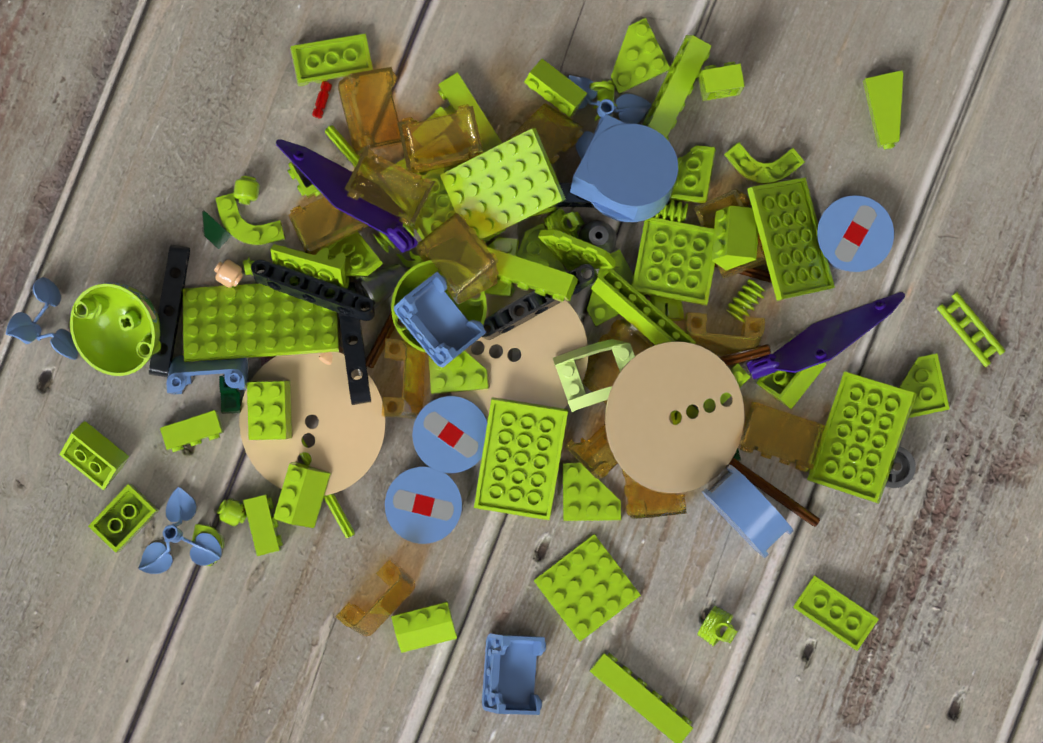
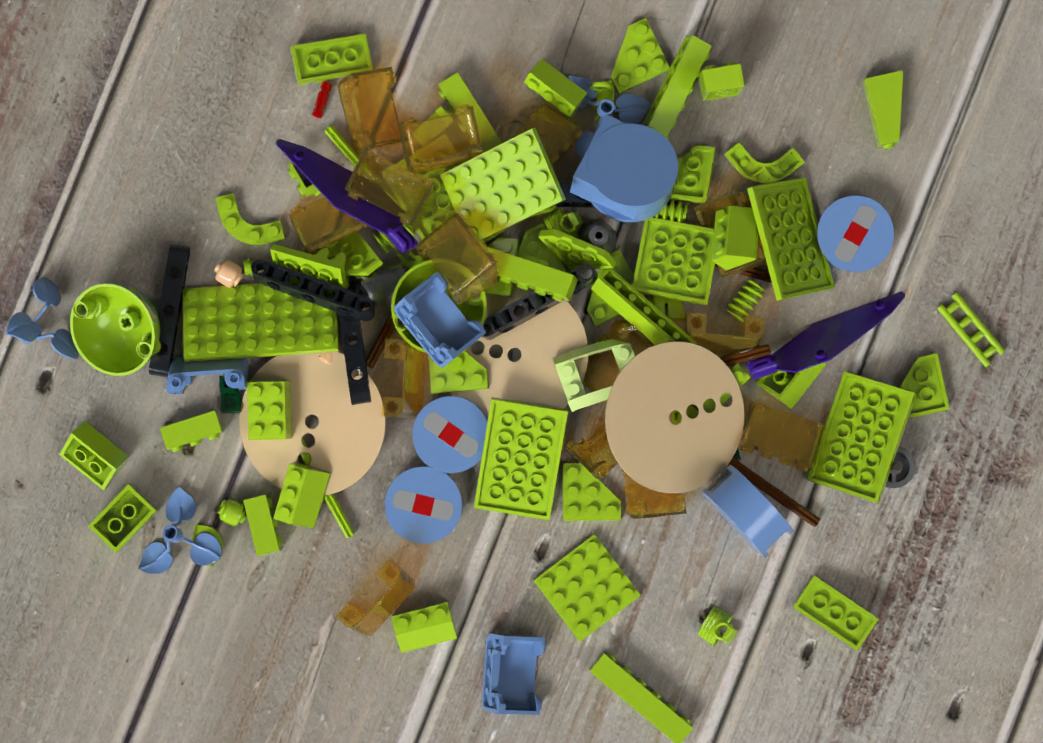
dark green slope [202,210,232,249] -> none
lime head [233,176,260,205] -> none

